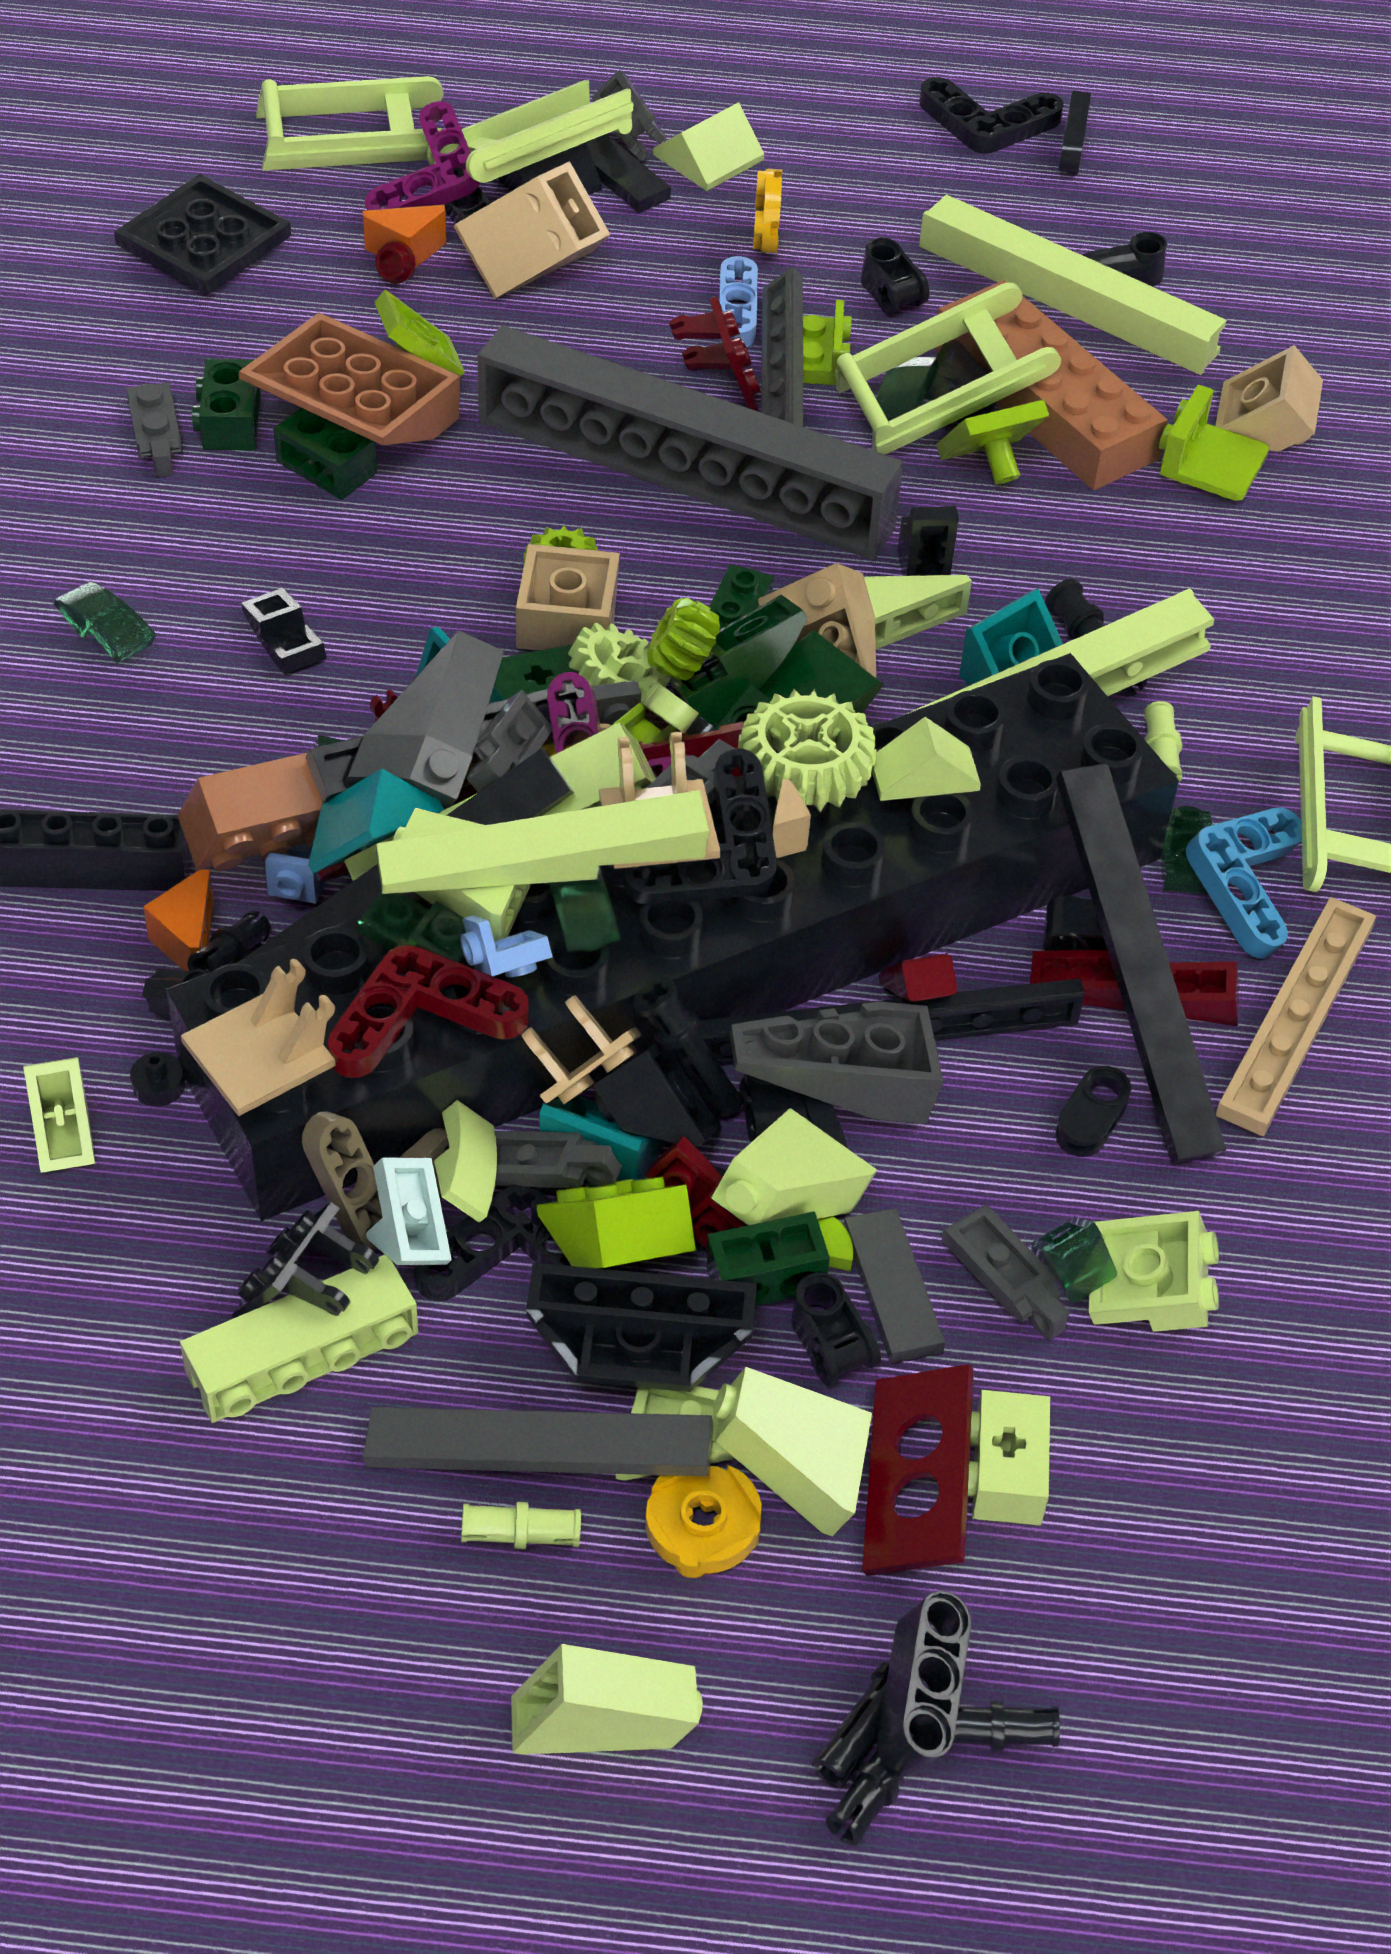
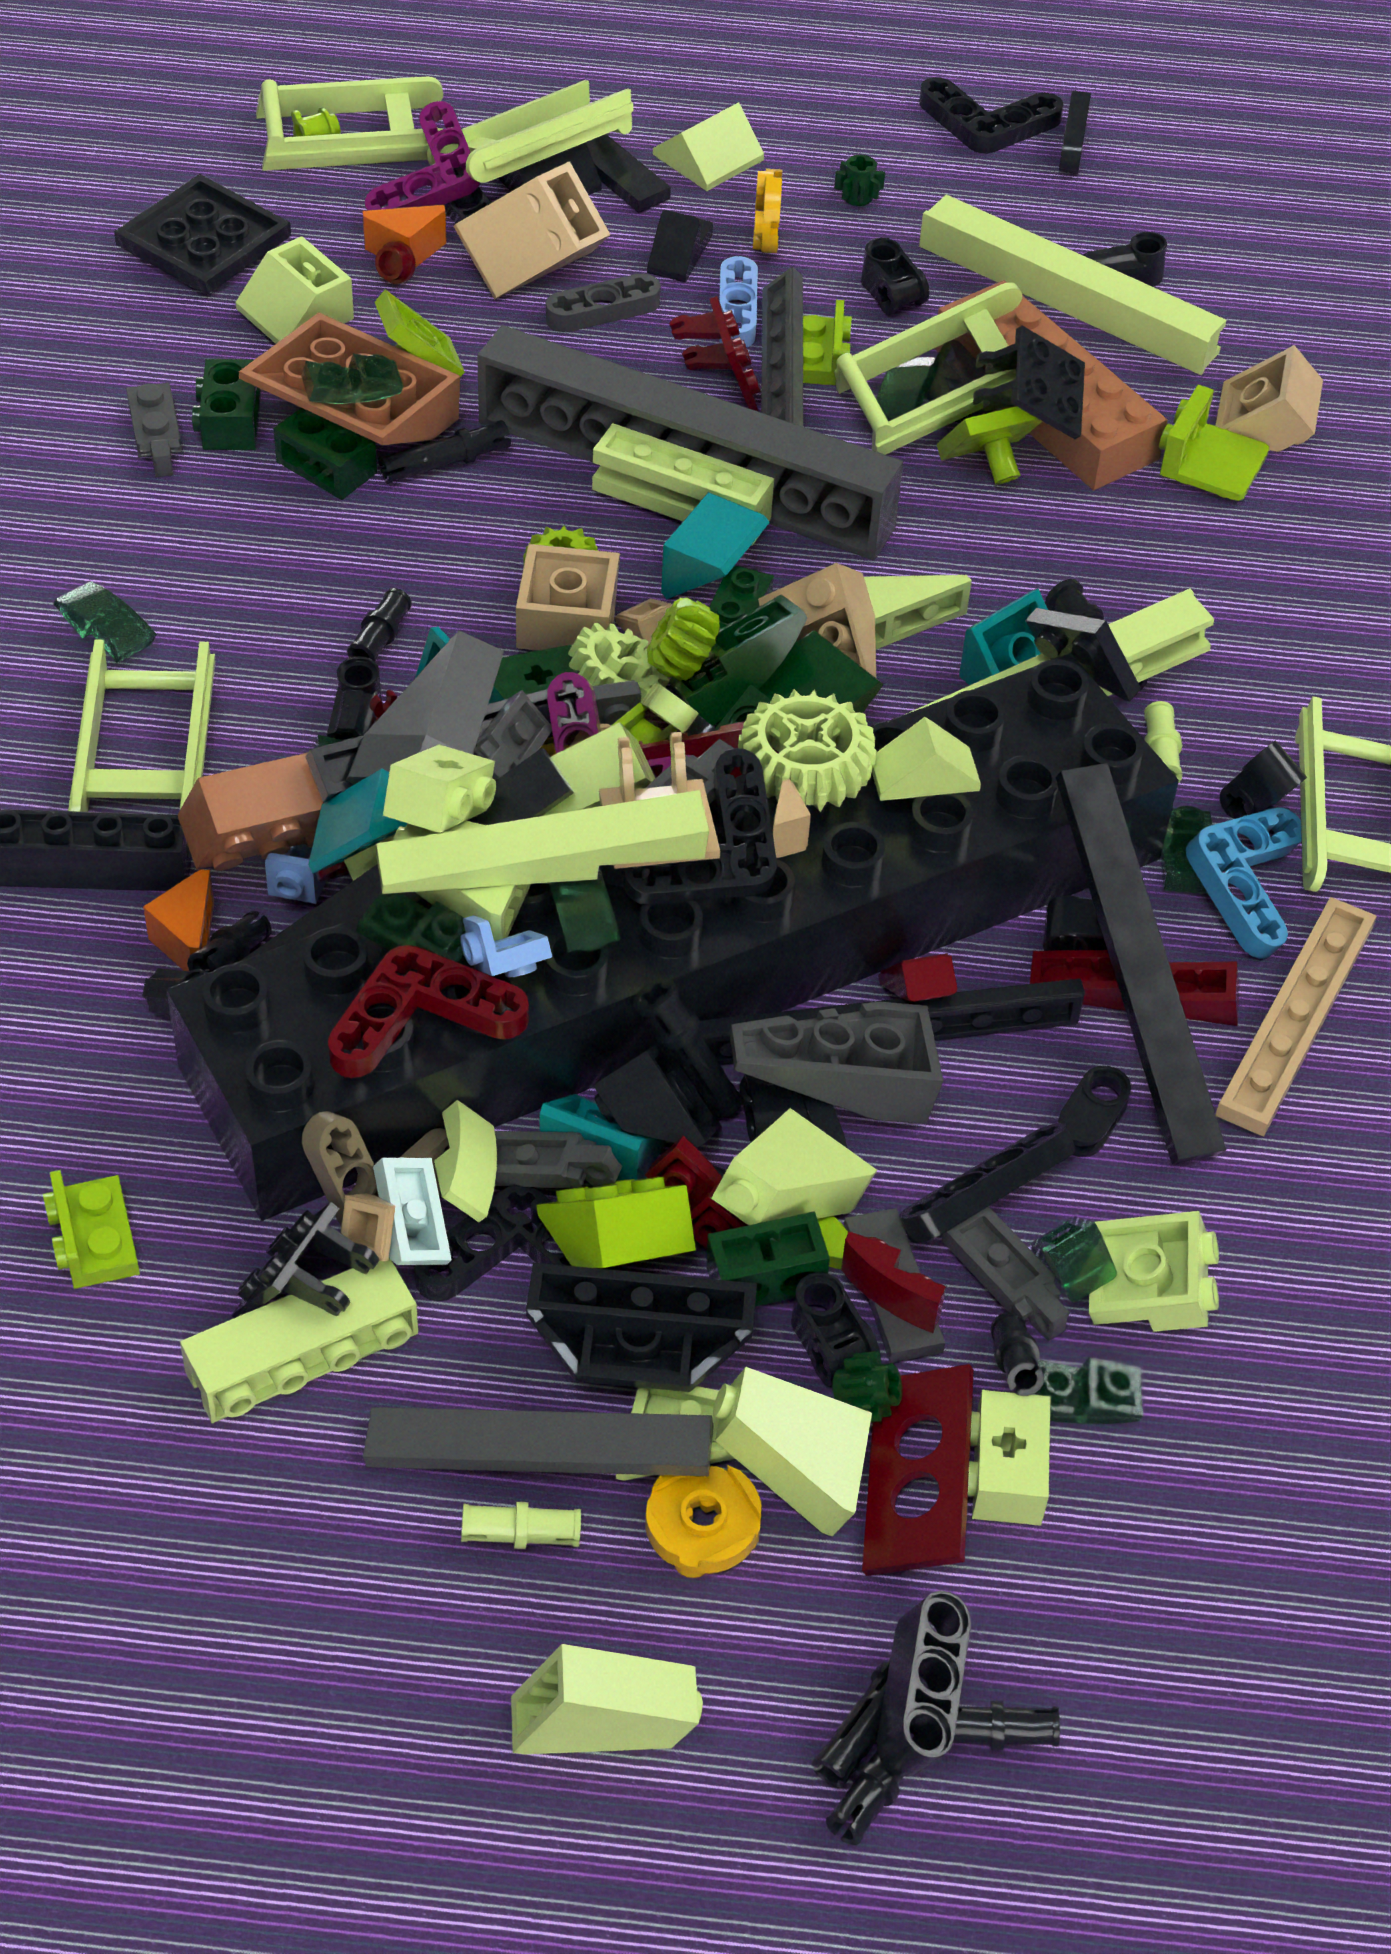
yellowish green slope [23,1057,95,1173] -> none
black tile [130,1052,185,1107] -> none
tan plate [181,959,336,1116] -> none
black slope [241,588,327,674] -> none
tan plate [521,995,642,1104] -> none
dark grey hinge [592,70,666,161] -> none
black arch [897,506,959,576] -> none
none -> lime bracket [43,1170,140,1289]
none -> yellowish green piece [68,640,215,812]
none -> yellowish green slope [236,236,354,344]
none -> lime brick [291,108,341,137]
none -> clear green slope [301,353,404,404]
none -> black piece [327,656,382,744]
none -> tan slope [341,1193,395,1261]
none -> black pin [347,588,412,662]
none -> black pin [378,420,511,484]
none -> yellowish green brick [383,744,496,833]
none -> dark grey beam [546,273,661,332]
none -> yellowish green brick [592,423,774,546]
none -> tan slope [615,598,673,648]
none -> black slope [647,210,713,283]
none -> teal slope [661,492,770,600]
none -> dark green gear [833,1351,902,1423]
none -> dark green gear [834,155,885,206]
none -> dark red slope [841,1231,946,1333]
none -> black beam [899,1123,1076,1243]
none -> black plate [973,325,1085,439]
none -> black pin [990,1312,1044,1396]
none -> black wing [1025,608,1141,701]
none -> clear green slope [1032,1357,1143,1424]
none -> black piece [1219,740,1307,819]

